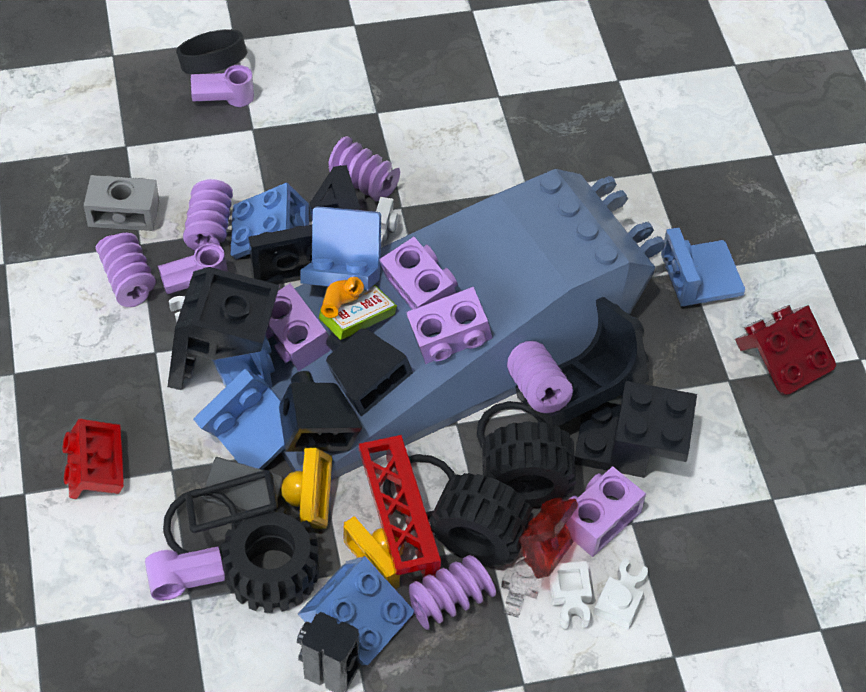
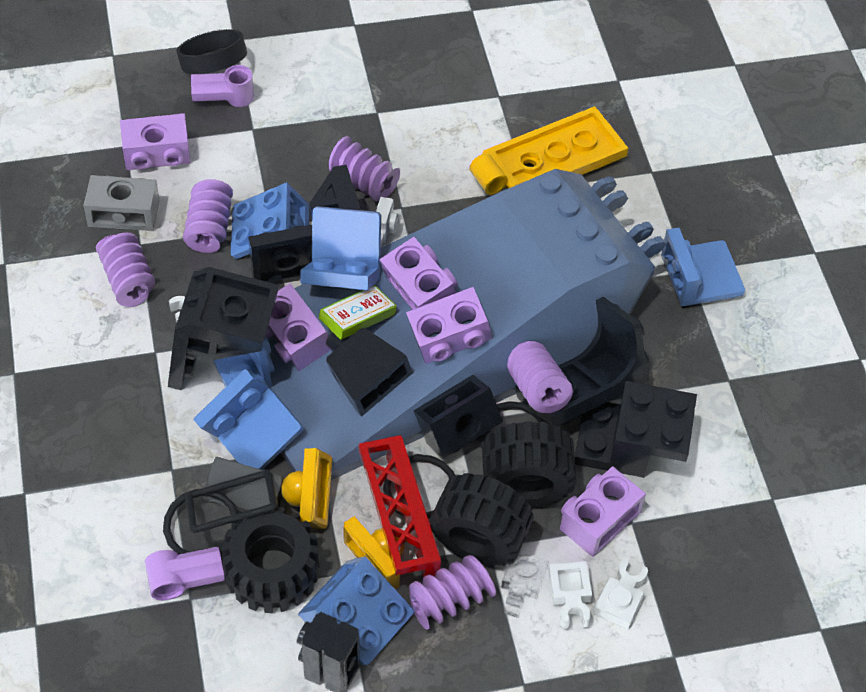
red bracket [63,419,124,499] -> none
lavender piece [158,243,228,295] -> none
black torso [279,371,362,452] -> none
light orange arm [321,277,364,318] -> none
clear red bracket [519,498,579,579] -> none
dark red bracket [735,305,836,395] -> none
none -> lavender brick [120,113,191,170]
none -> black brick [413,375,503,458]
none -> yellow hinge [469,106,629,195]

